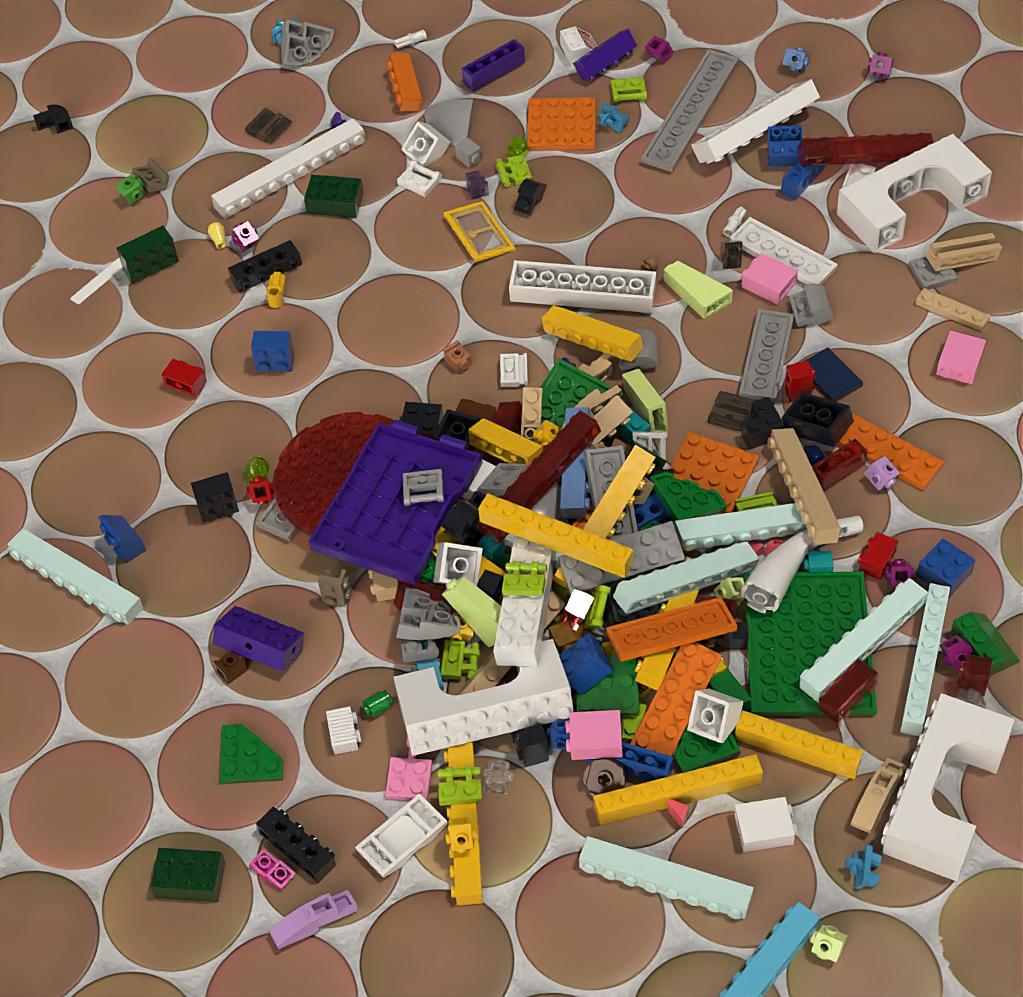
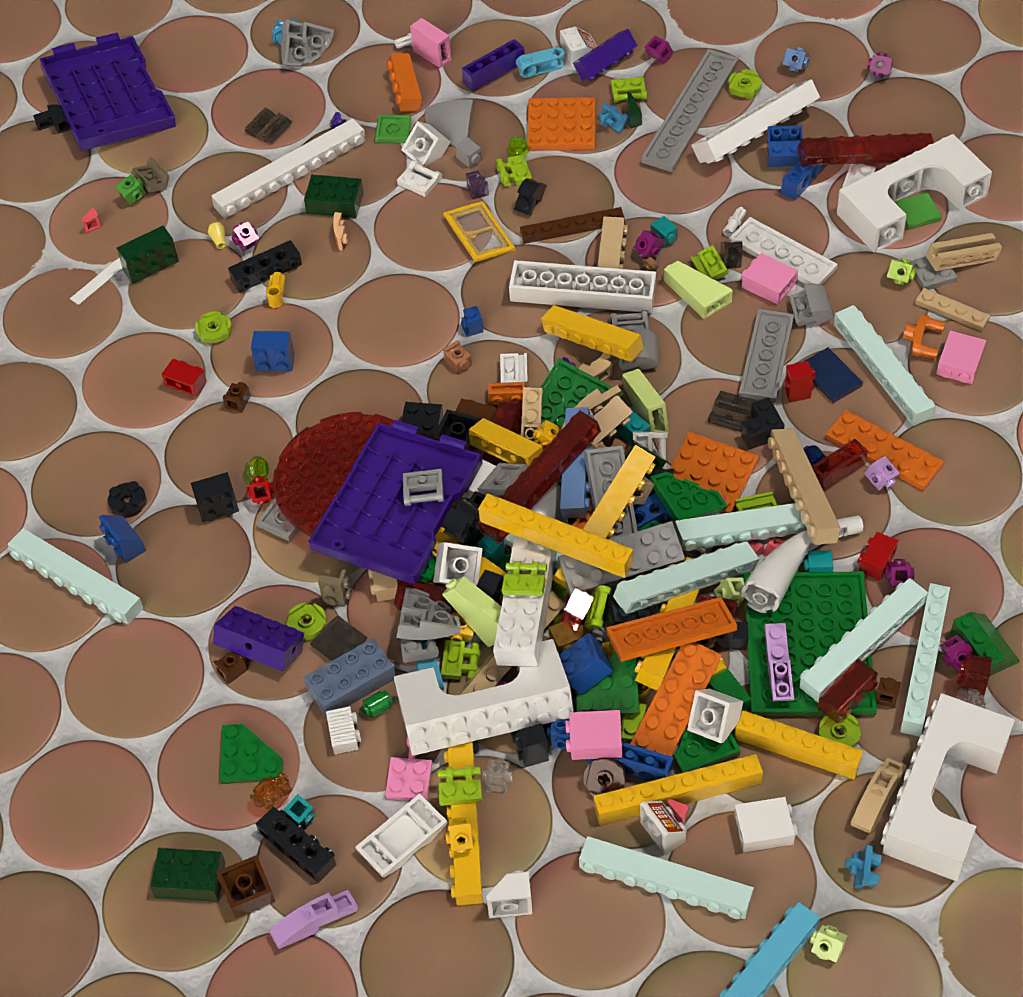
dark pink slope [249,848,296,890] -> none
black brick [782,392,854,447] -> none
blue brick [917,538,975,598] -> none
none -> dark purple piece [39,33,176,151]
none -> coral slope [81,208,102,233]
none -> black plate [108,481,147,518]
none -> lime plate [195,311,232,344]
none -> reddish brown slope [216,855,275,919]
none -> reddish brown brick [223,382,251,412]
none -> clear orange plate [250,773,292,809]
none -> teal brick [284,794,316,826]
none -> lime plate [287,603,327,642]
none -> sand blue brick [303,638,396,719]
none -> clear smoke slope [310,615,368,661]
none -> light nougat slope [333,212,348,251]
none -> bright green tile [375,115,412,143]
none -> bright pink brick [410,18,452,68]
none -> blue brick [461,306,483,337]
none -> white slope [487,871,533,918]
none -> orange bracket [488,382,525,406]
none -> medium azure piece [516,47,564,78]
none -> reddish brown plate [520,207,625,244]
none -> tan brick [598,217,628,269]
none -> light grey plate [611,310,649,332]
none -> dark green slope [627,91,642,128]
none -> magenta brick [633,230,665,259]
none -> white slope [640,801,687,855]
none -> teal brick [650,216,678,248]
none -> lime plate [690,245,729,280]
none -> lime plate [728,69,762,99]
none -> lavender slope [764,623,794,701]
none -> lime plate [819,712,861,747]
none -> light aqua brick [834,305,935,426]
none -> reddish brown brick [876,677,901,708]
none -> lime brick [887,258,916,285]
none -> bright green tile [895,192,942,229]
none -> orange connector [902,314,945,360]

